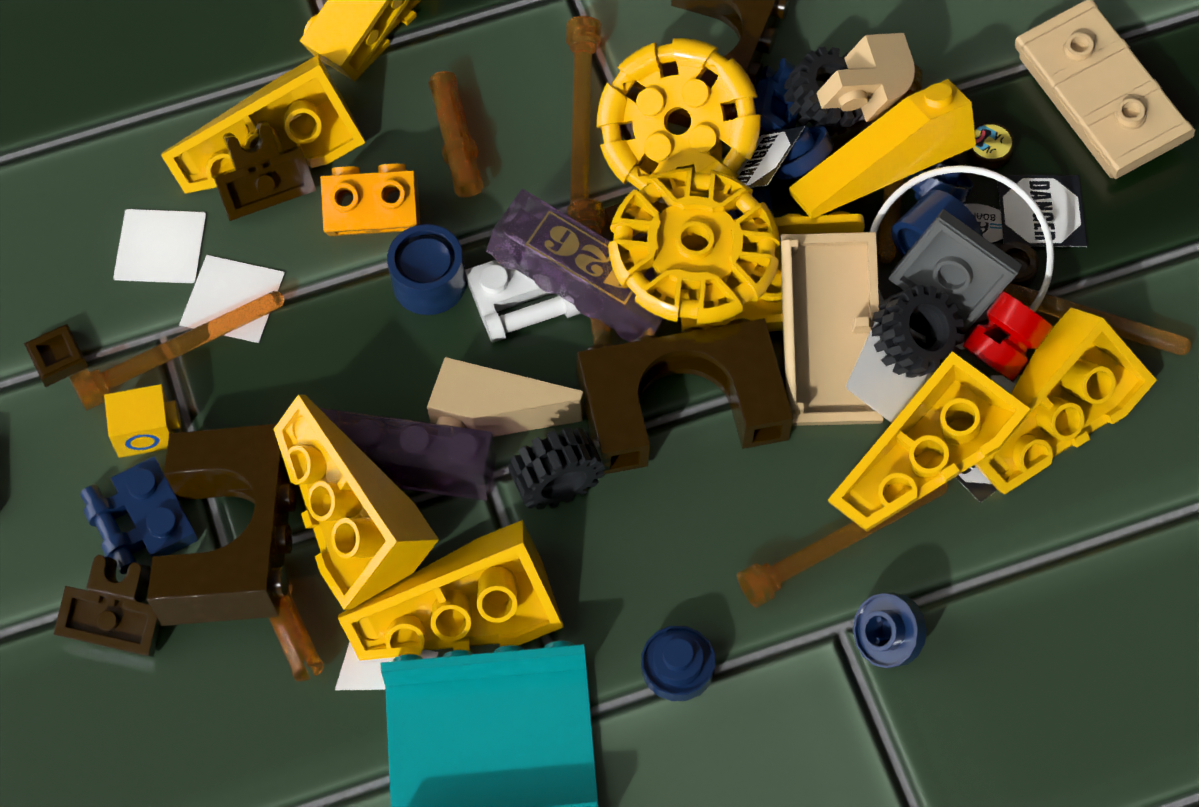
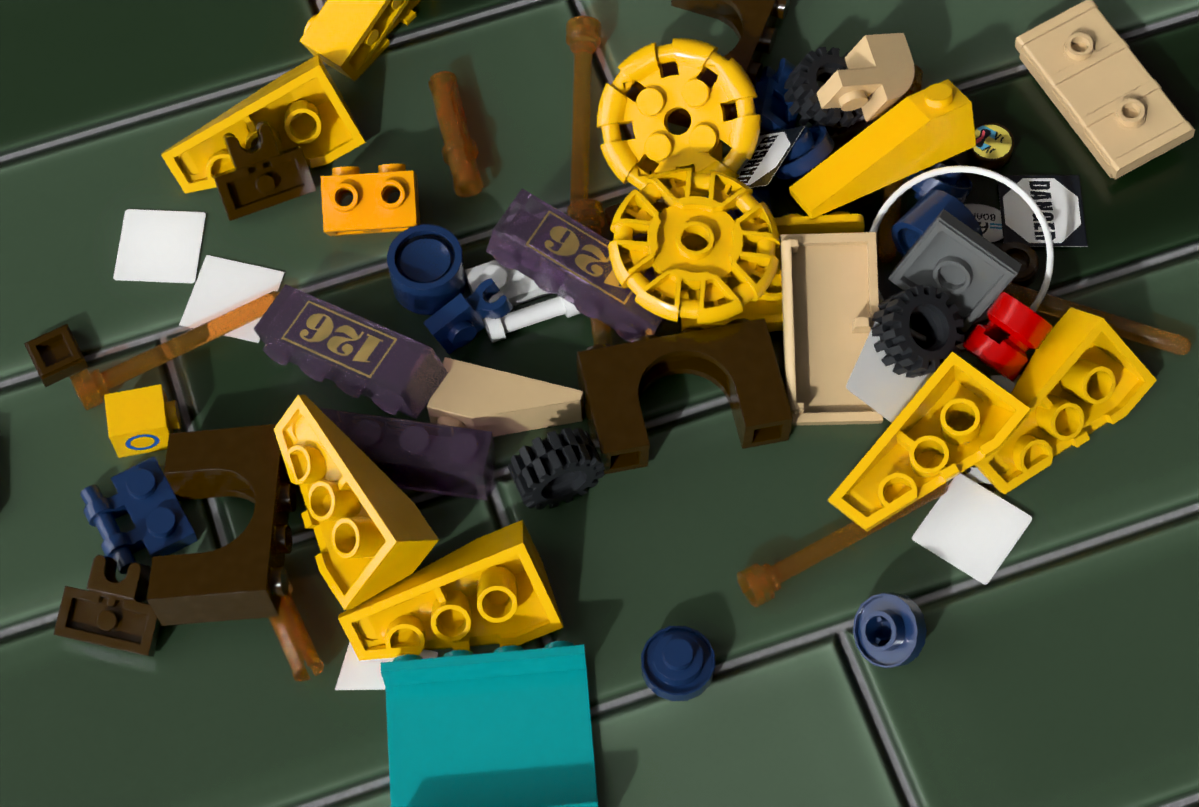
none -> clear purple brick [254,284,448,419]
none -> dark blue plate [423,278,513,354]
none -> white sticker [912,473,1032,585]

